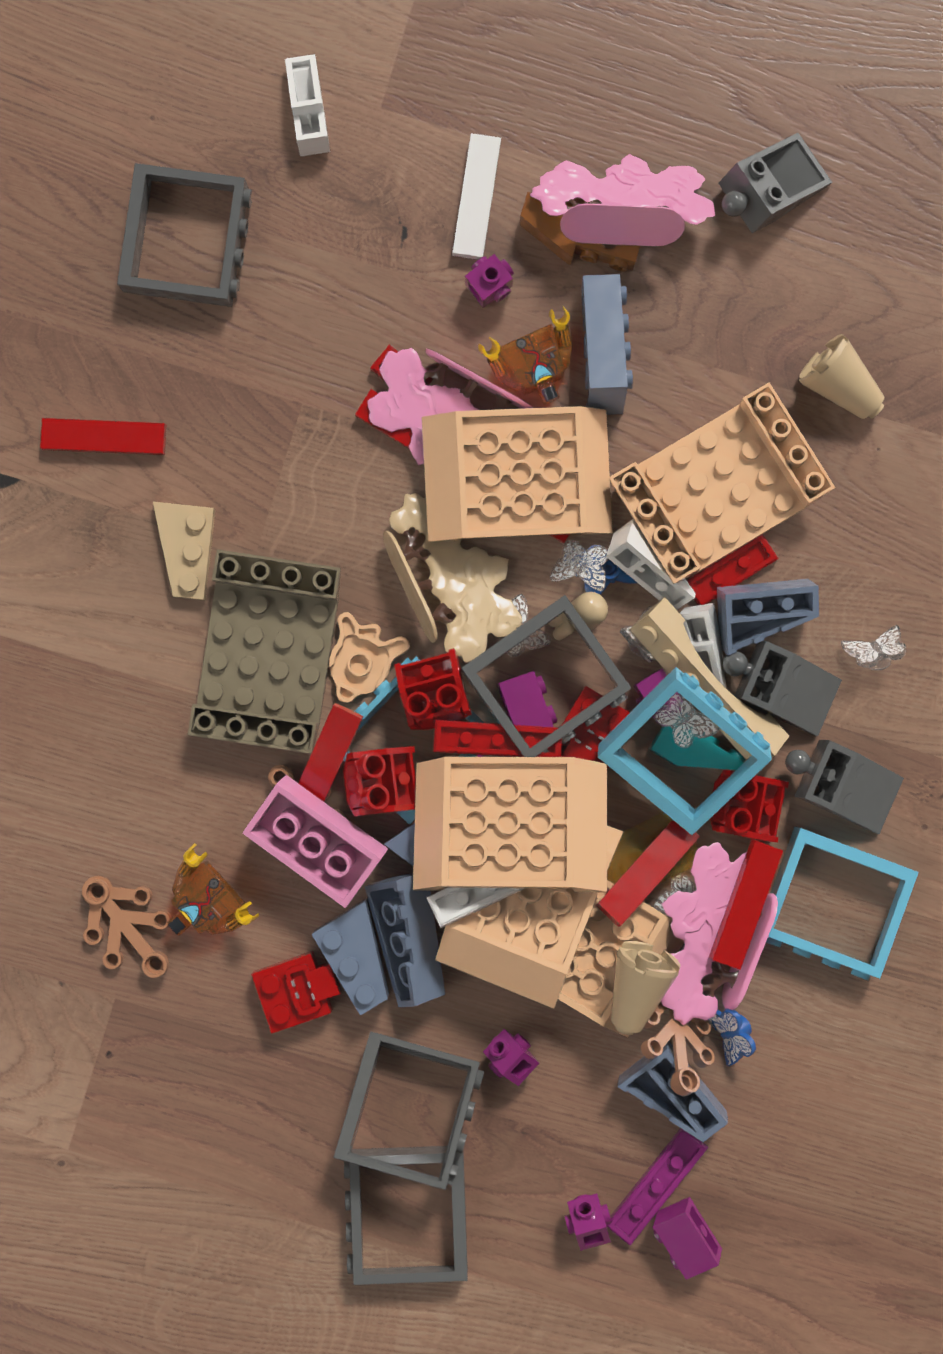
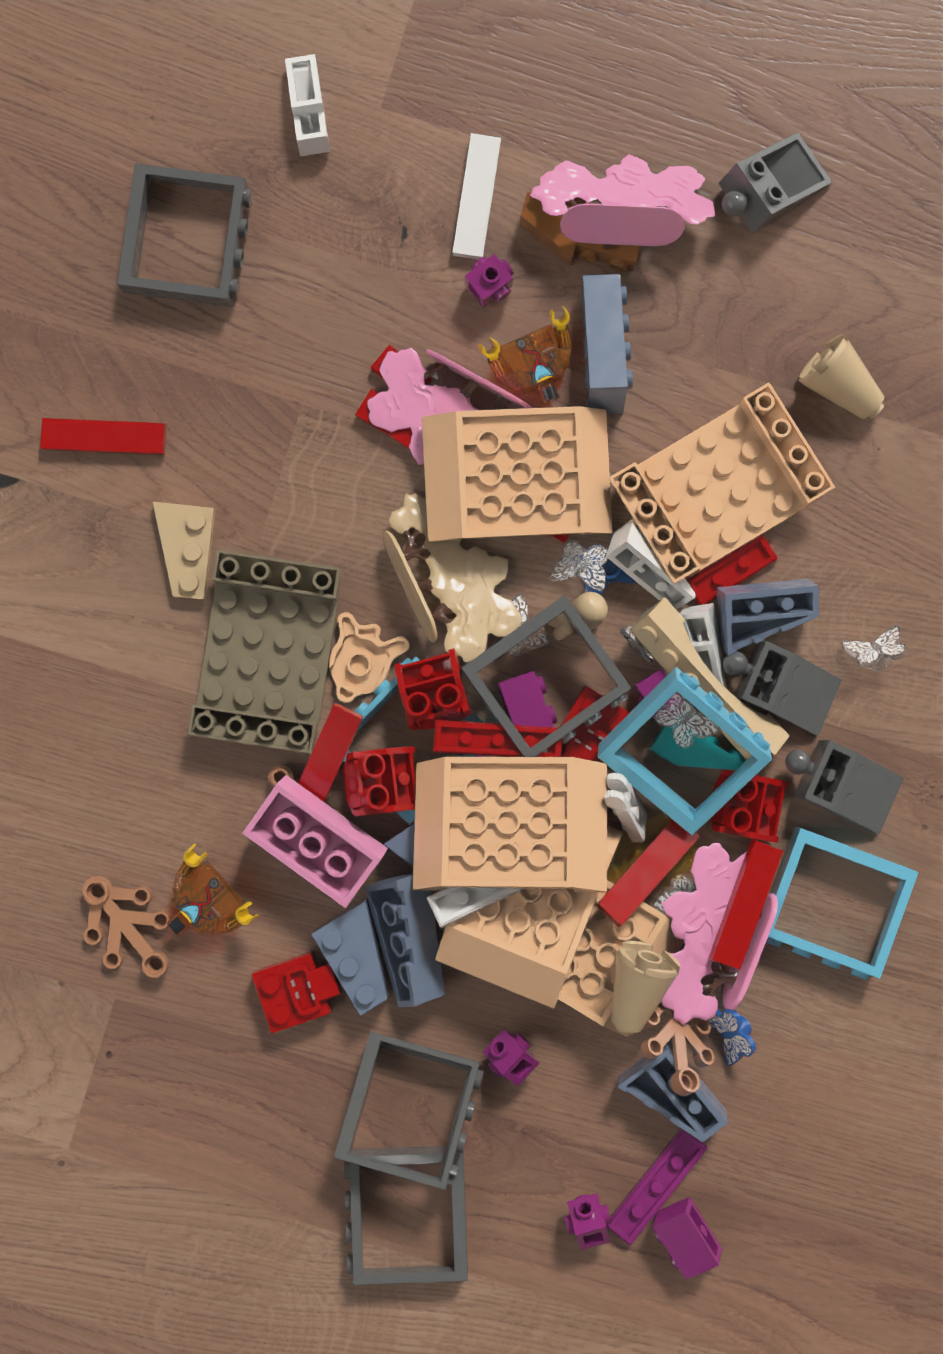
none -> white hinge [604,772,647,842]

